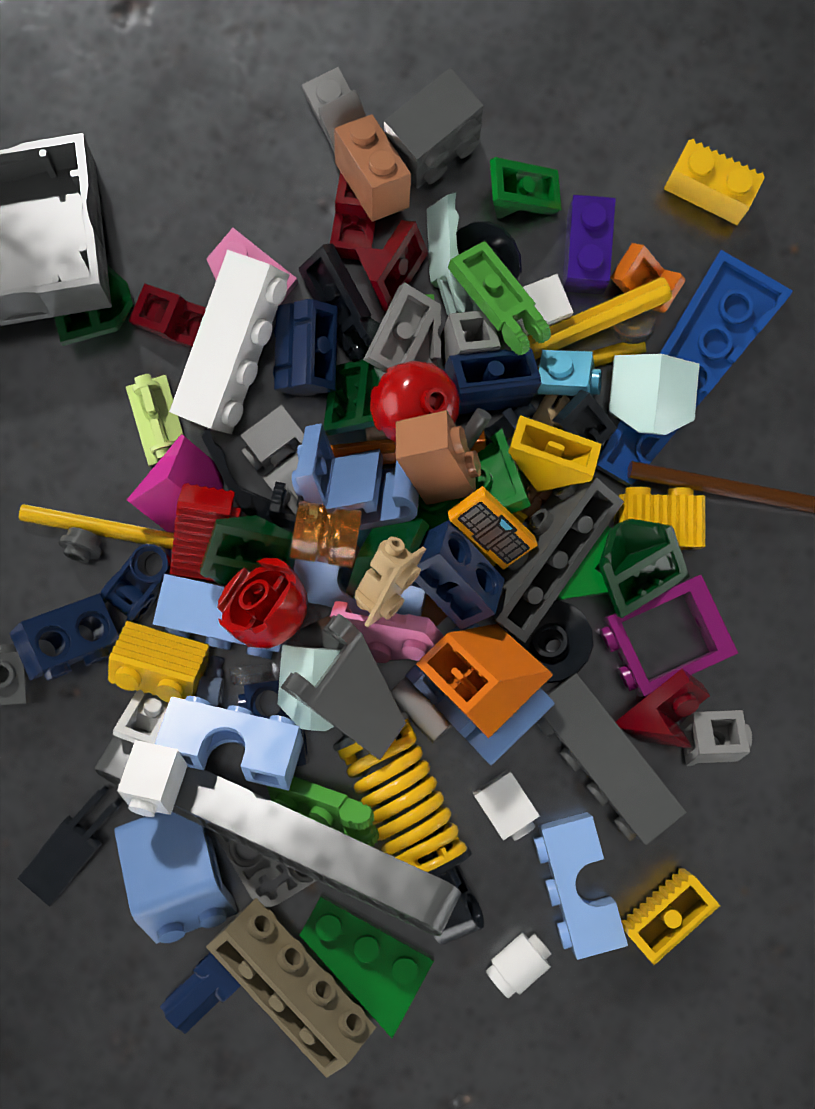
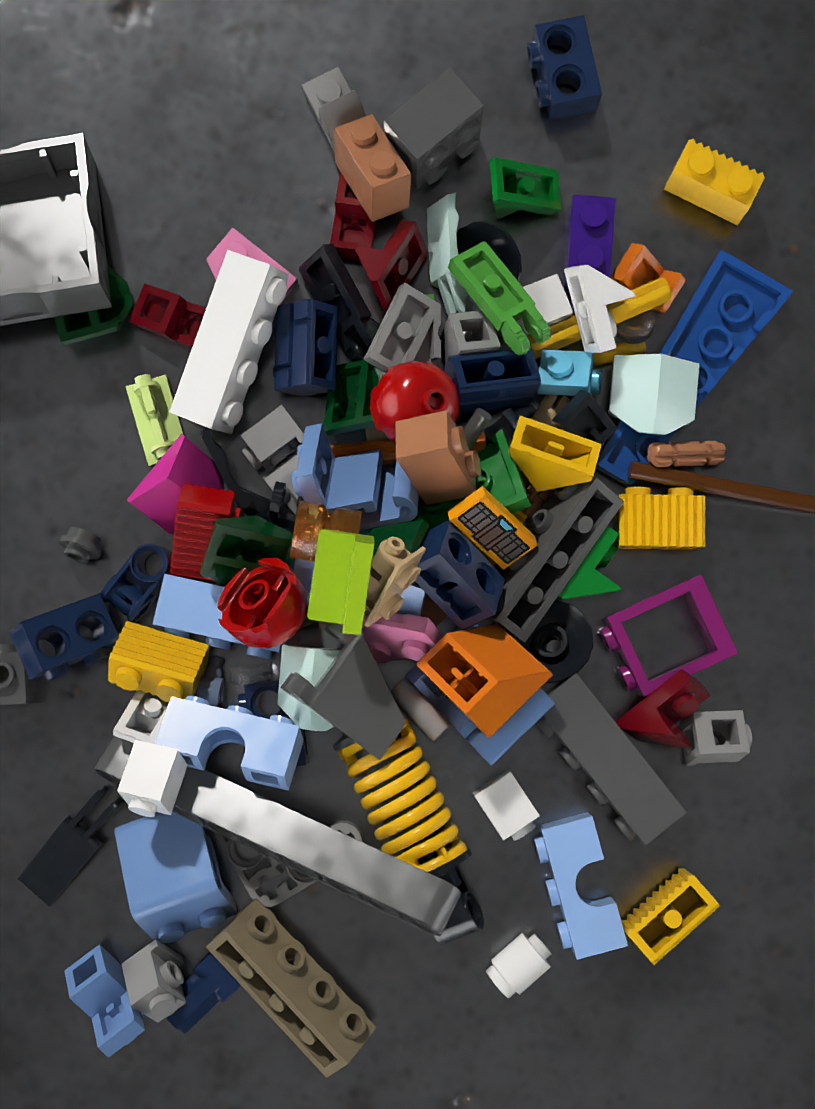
yellow bar [19,504,174,550] -> none
bright green hinge [267,776,379,846] -> none
green wing [300,894,434,1038] -> none
dark green slope [599,519,690,618] -> none
none -> medium blue brick [64,944,145,1057]
none -> light grey brick [121,939,186,1023]
none -> lime panel [307,529,374,635]
none -> dark blue brick [527,15,602,121]
none -> white slope [564,265,636,353]
none -> nougat axle [647,441,726,467]

